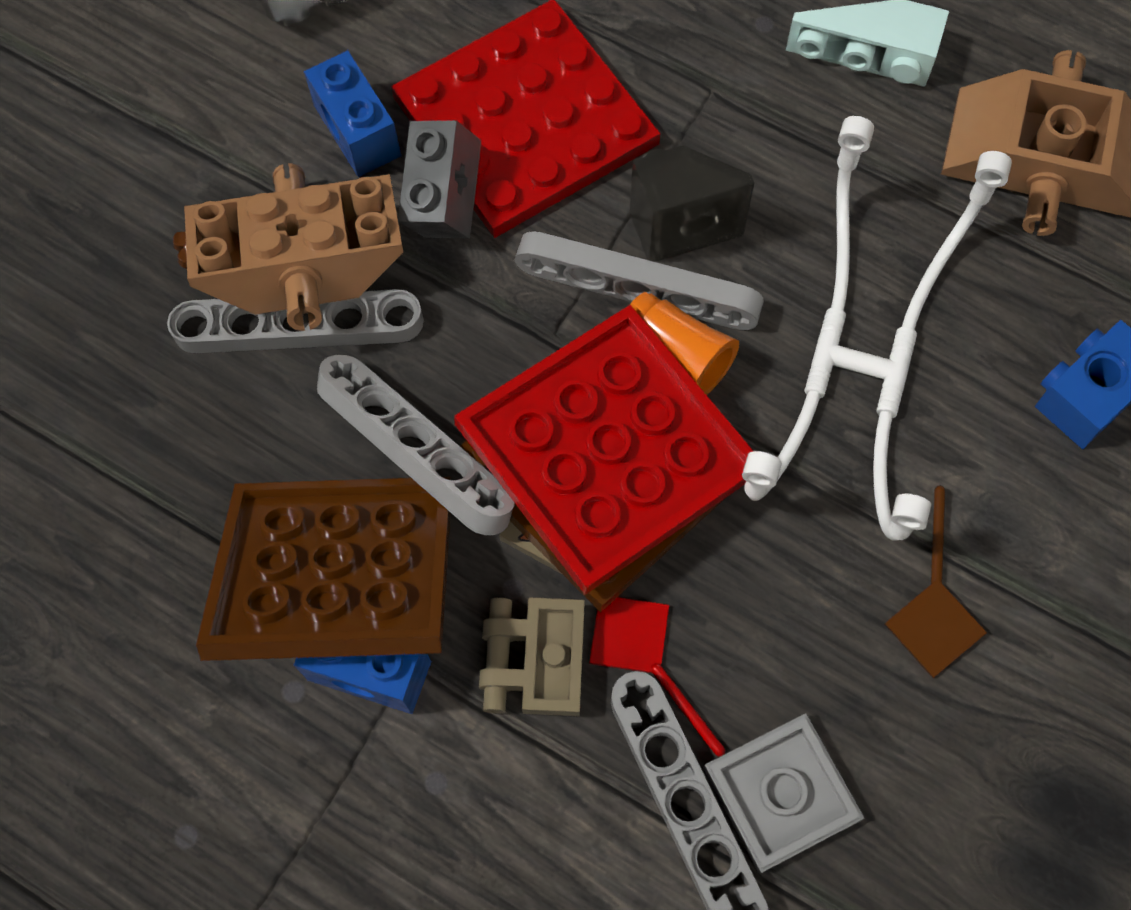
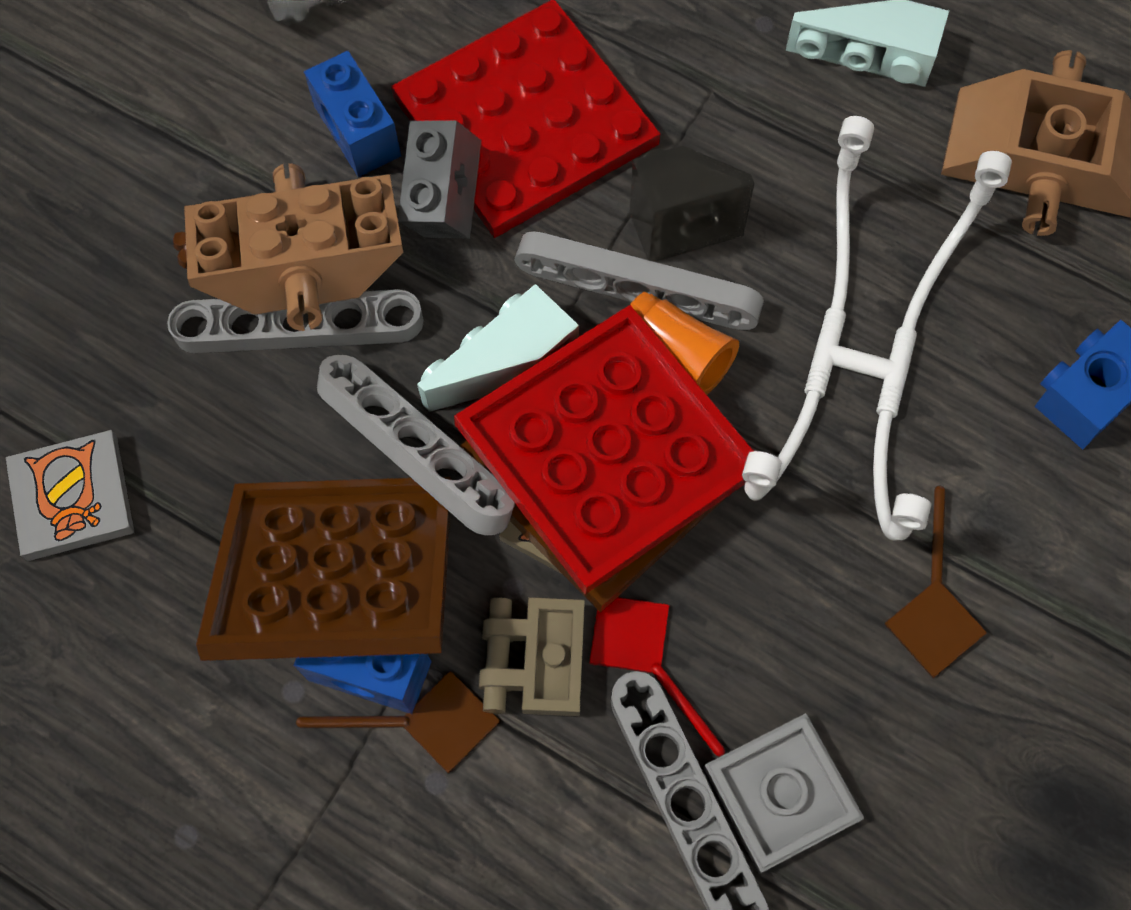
none -> light grey tile [5,430,134,561]
none -> reddish brown piece [296,671,500,774]
none -> light aqua slope [417,284,579,412]

